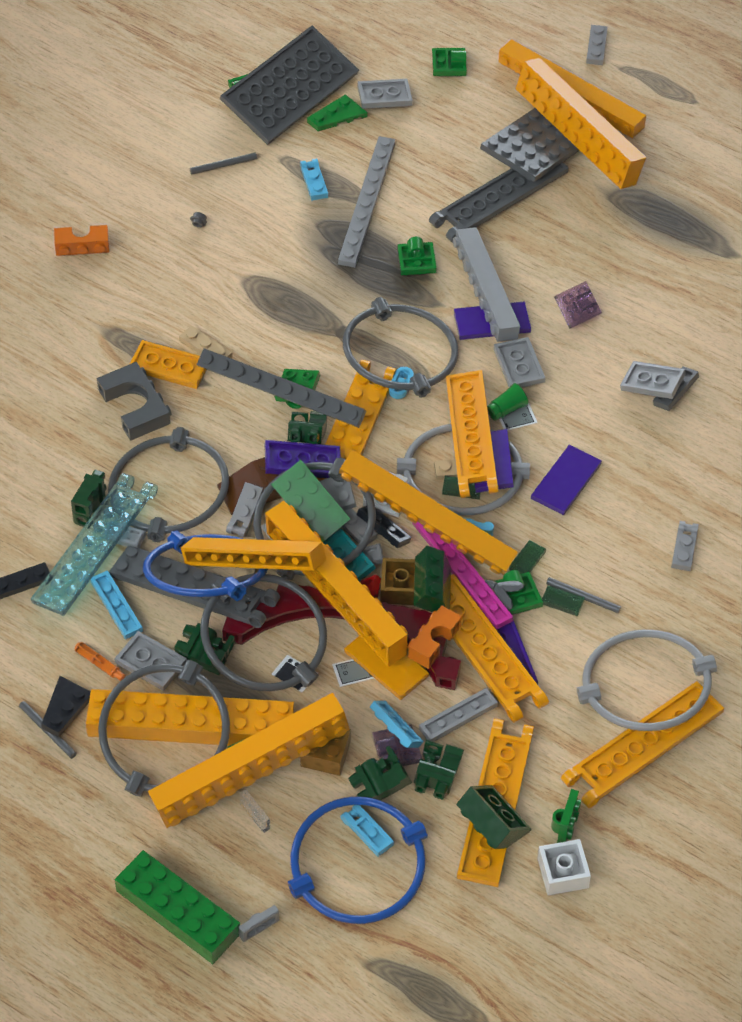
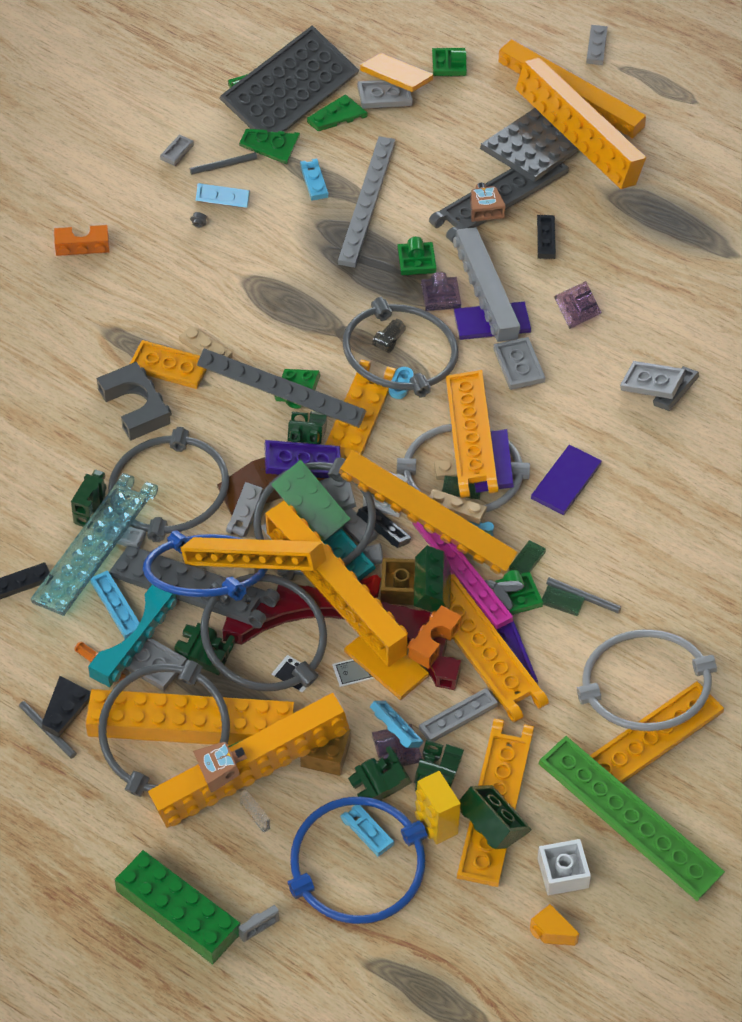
green plant [487,383,529,421] -> none
light grey sticker [499,403,538,430] -> none
green plate [551,789,581,843] -> none
light grey plate [671,521,699,571] -> none
none -> teal arch [88,585,177,688]
none -> light grey plate [160,134,194,166]
none -> nougat torso [193,742,247,793]
none -> medium azure plate [195,183,250,208]
none -> green wing [239,129,300,165]
none -> tile [360,53,433,92]
none -> clear smoke piece [372,319,406,353]
none -> yellow brick [414,771,461,845]
none -> clear purple plate [421,272,461,311]
none -> tan plate [429,489,487,524]
none -> nougat torso [470,182,505,222]
none -> light orange slope [530,904,579,946]
none -> black plate [537,215,556,259]
none -> bright green plate [538,736,725,901]

